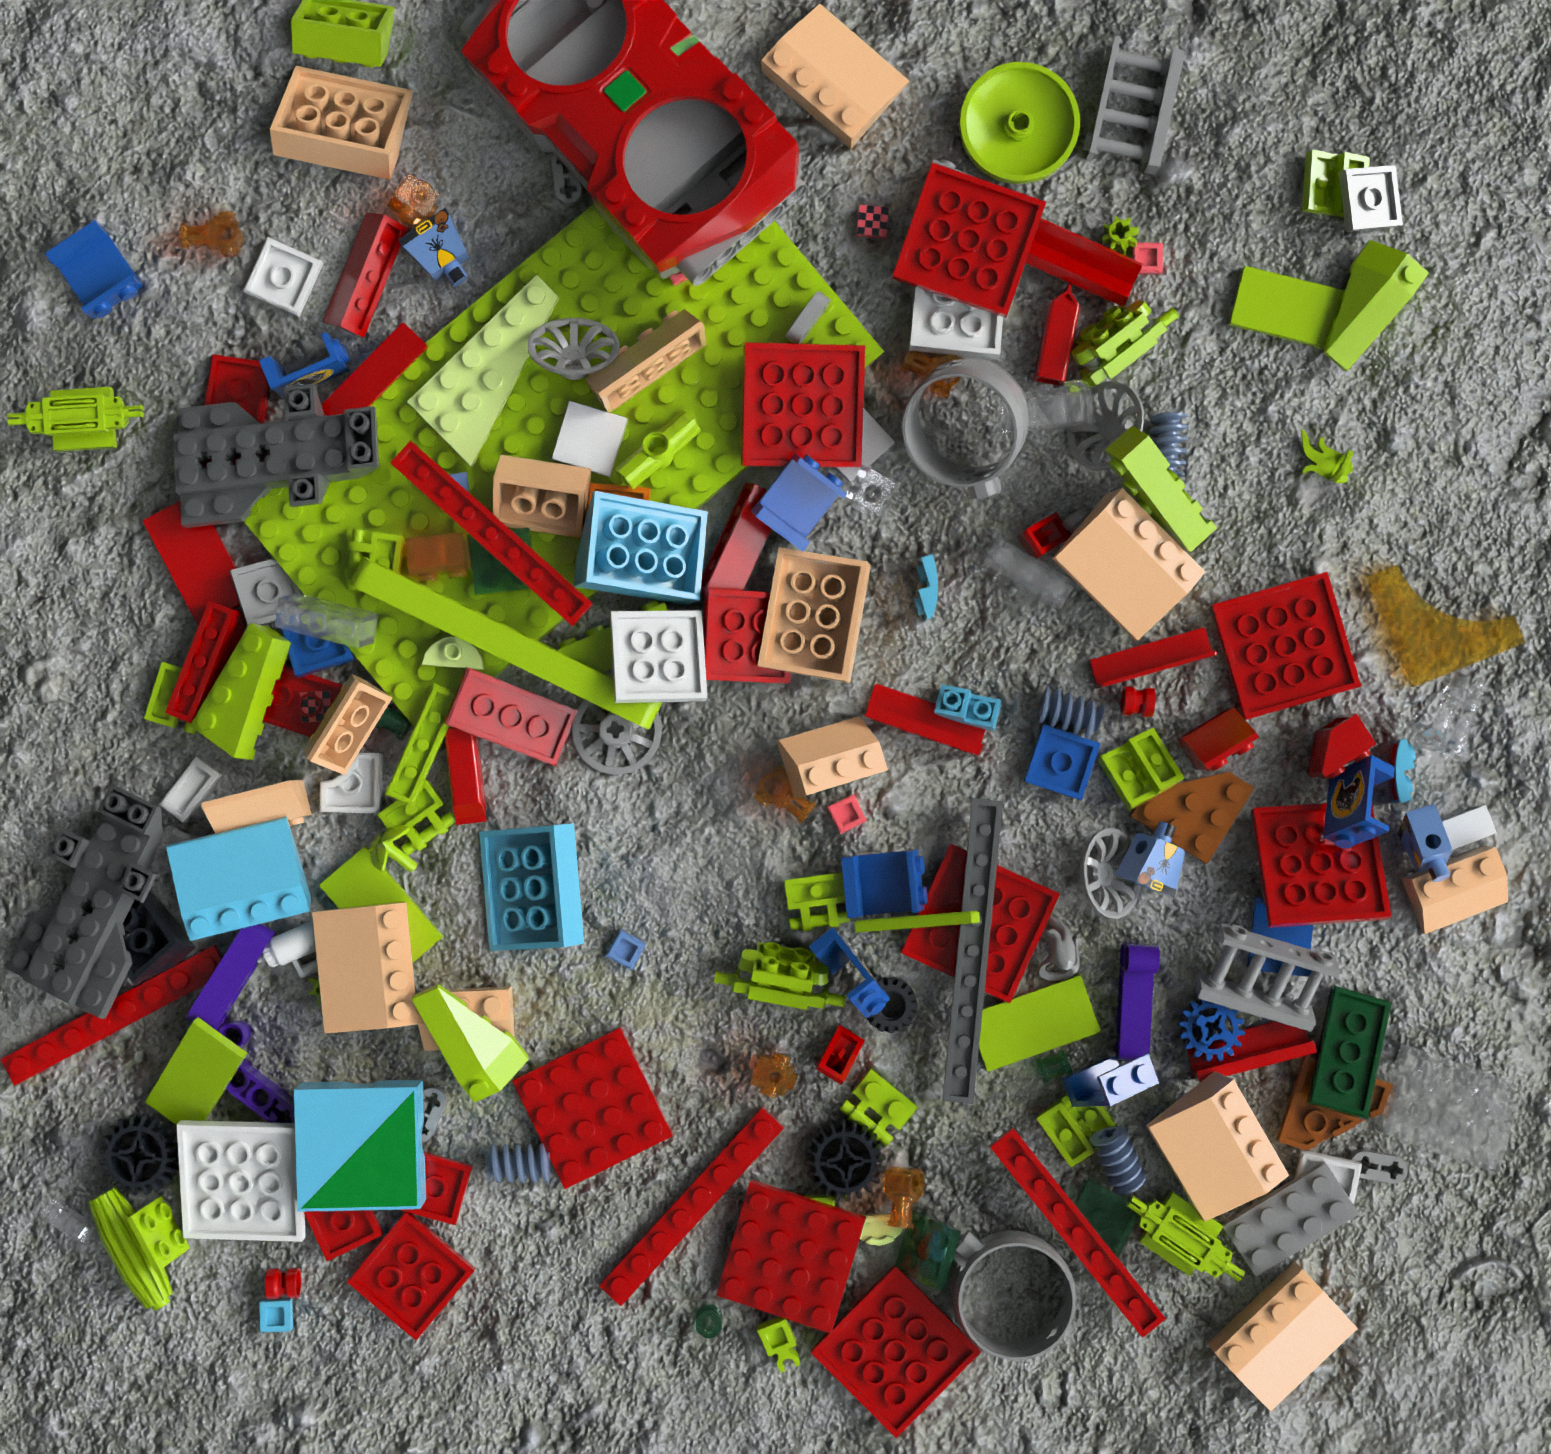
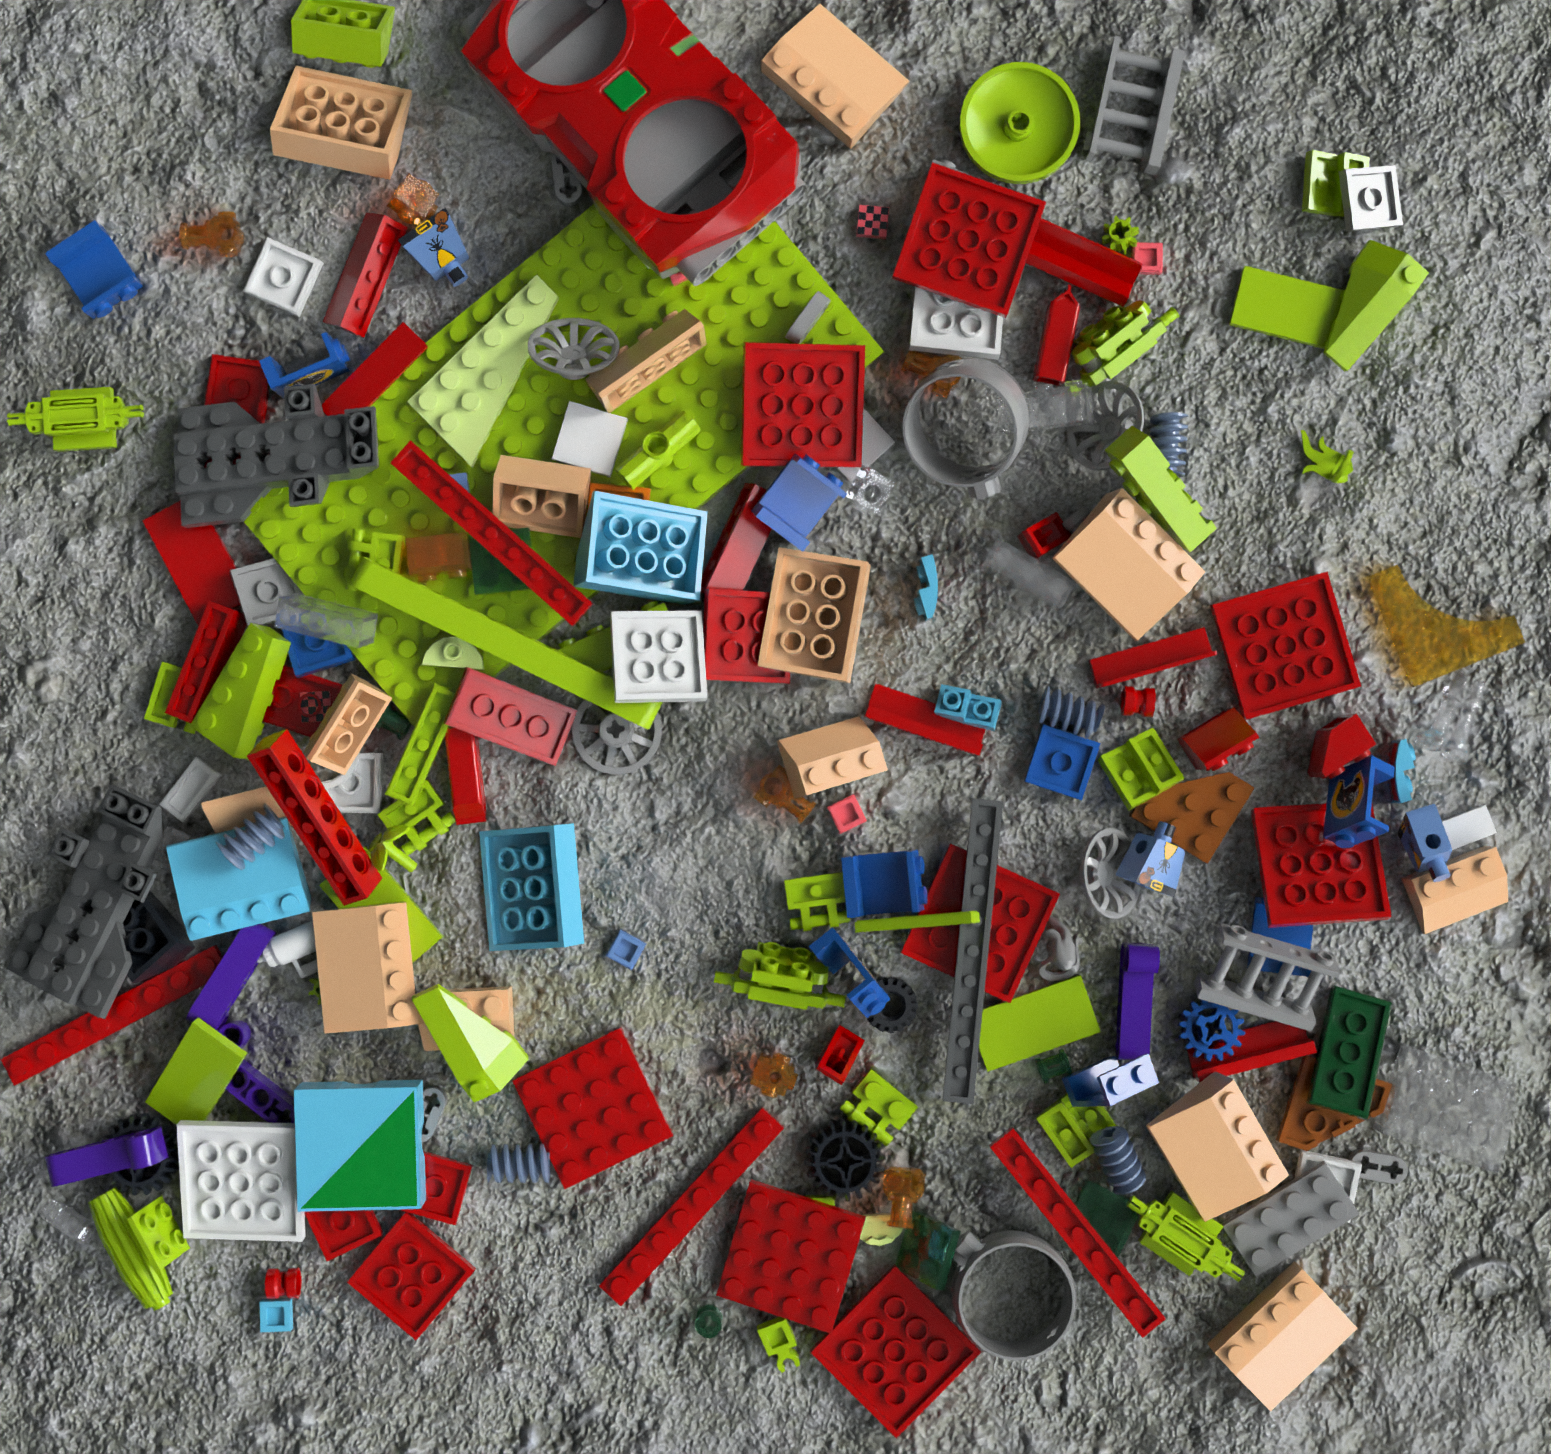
none -> dark purple beam [44,1127,168,1187]
none -> sand blue piece [216,803,285,870]
none -> red brick [247,729,382,906]

